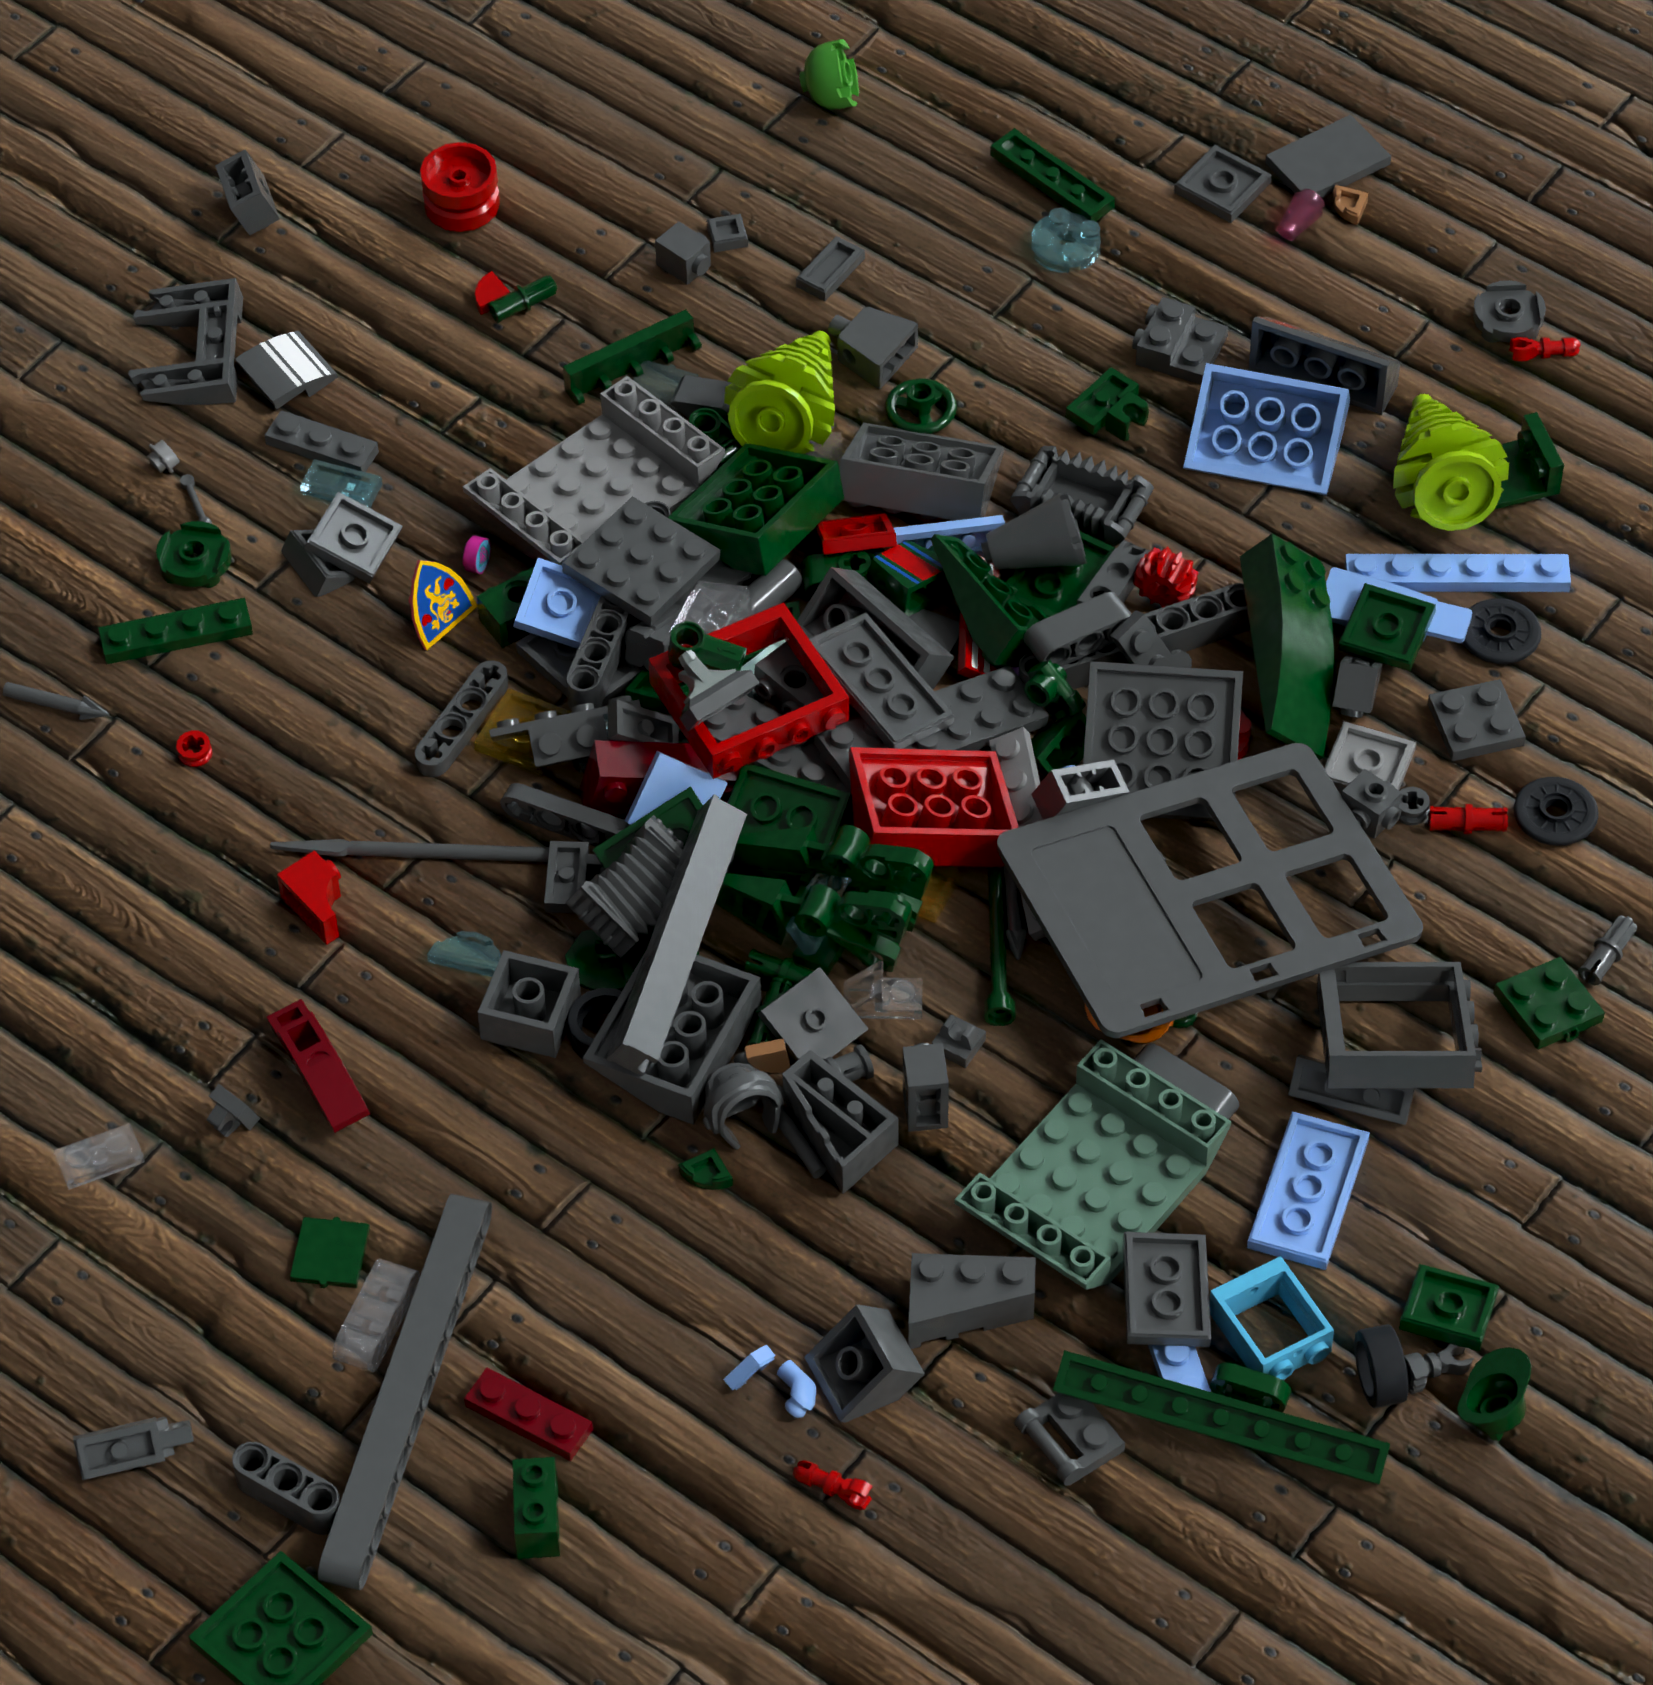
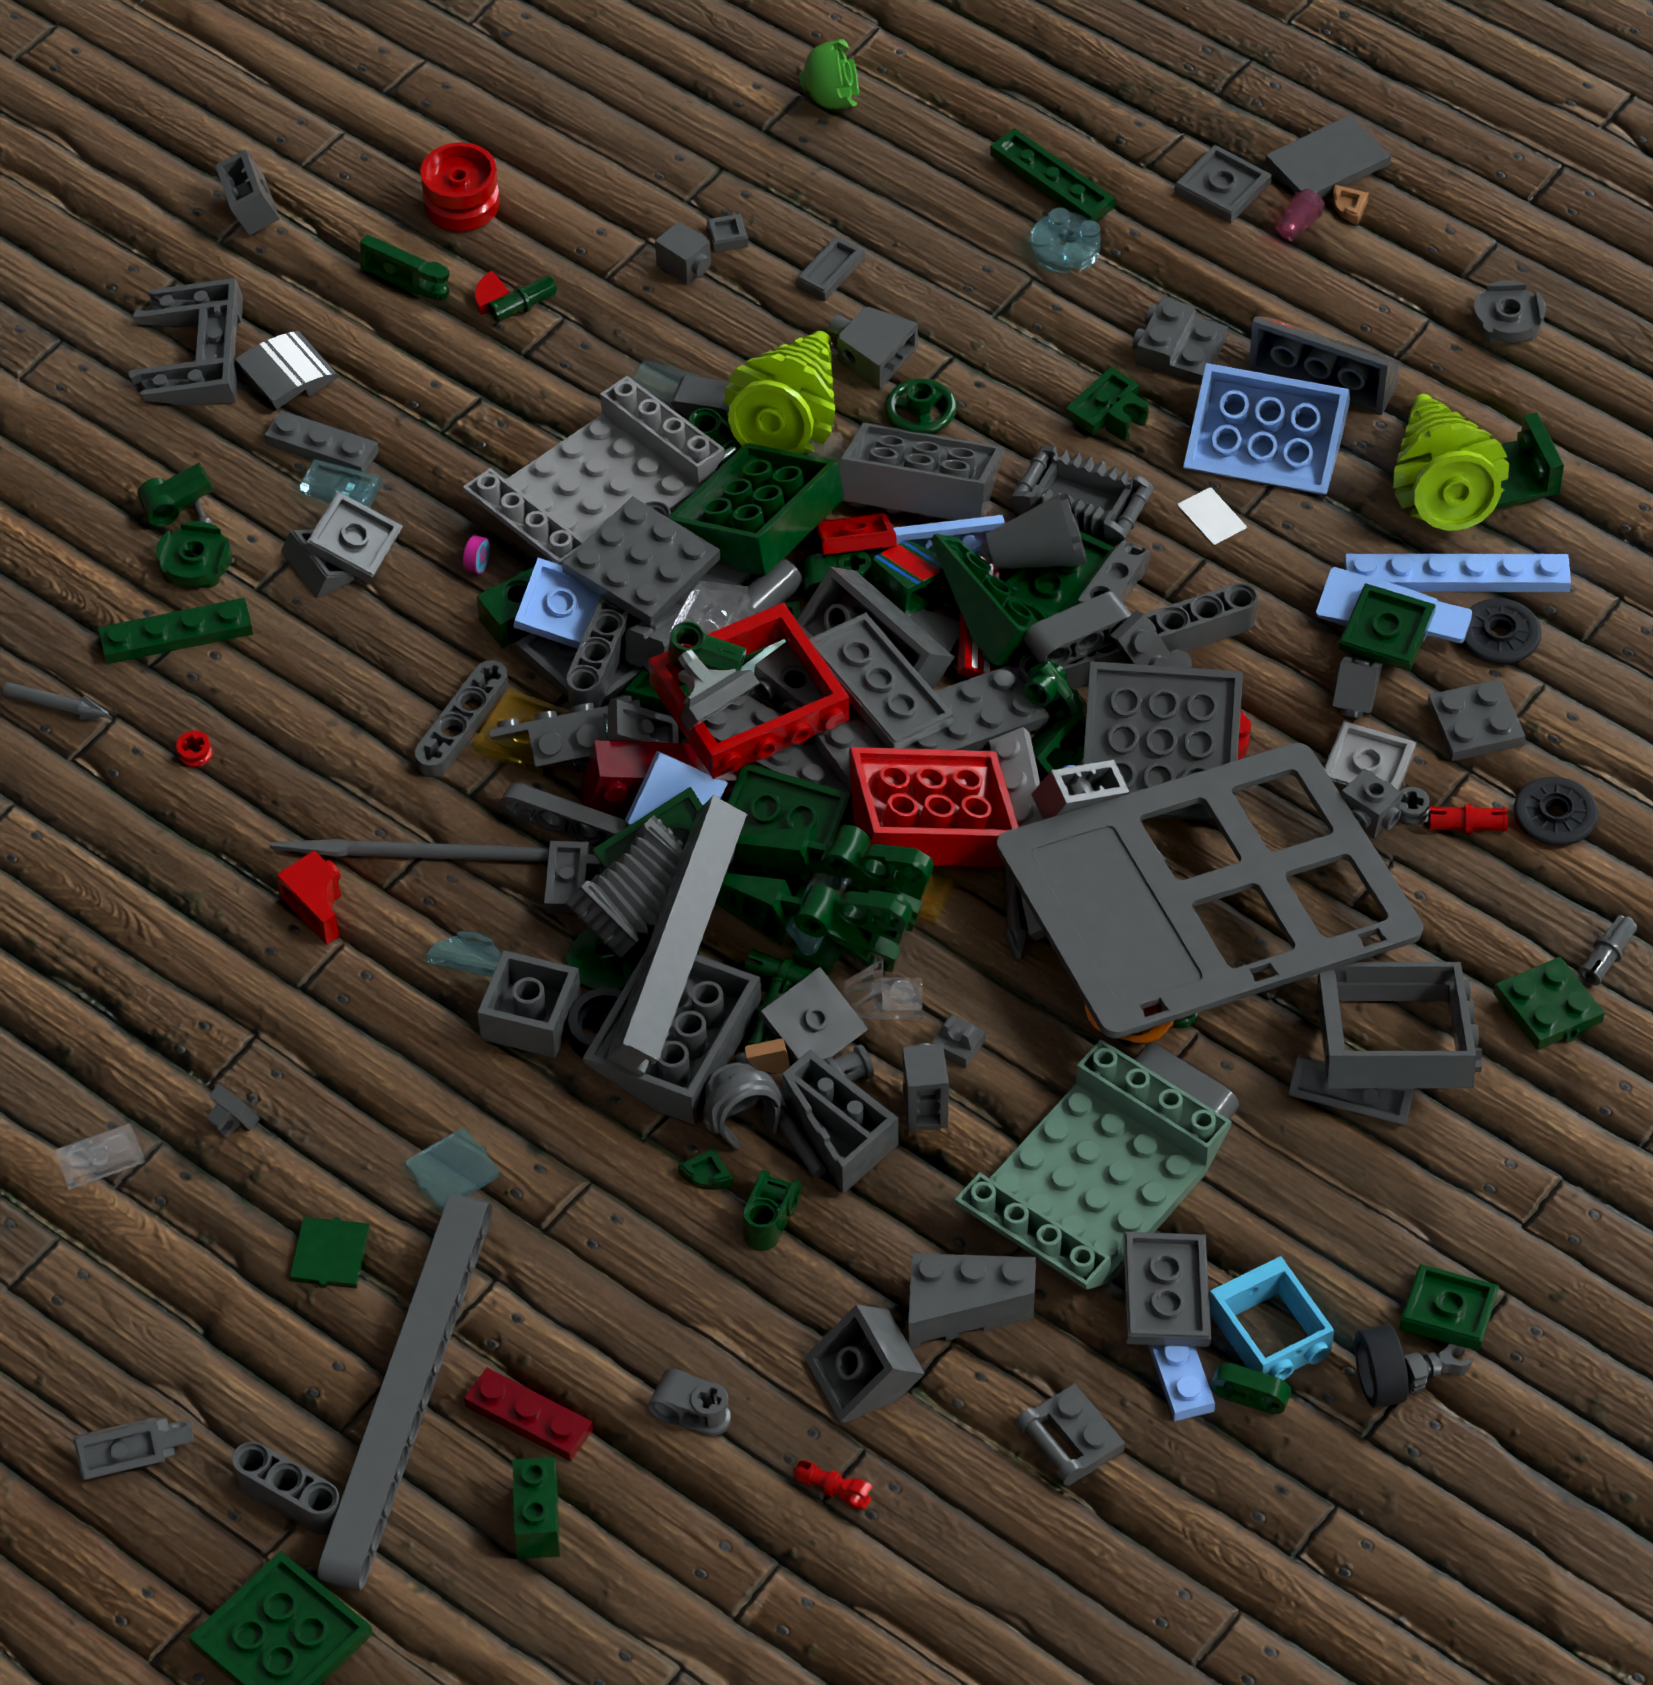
light grey plate [147,439,180,473] -> none
dark red slope [267,999,370,1133] -> none
clear beam [333,1258,420,1372] -> none
shield [409,560,478,651] -> none
dark green hinge [563,309,702,406] -> none
light blue tile [723,1345,776,1391] -> none
light blue arm [777,1360,816,1418] -> none
dark green piece [984,867,1016,1026] -> none
dark green plate [1053,1350,1390,1485] -> none
red gear [1133,546,1199,608] -> none
dark green slope [1240,534,1334,760] -> none
light blue tile [1247,1111,1370,1270] -> none
dark green piece [1457,1347,1532,1441] -> none
red piece [1509,337,1581,361] -> none
none -> dark green piece [137,462,214,527]
none -> dark green hinge [360,234,449,301]
none -> clear light blue piece [405,1127,501,1211]
none -> dark grey piece [647,1368,731,1436]
none -> dark green piece [743,1170,802,1251]
none -> white sticker [1178,487,1247,545]

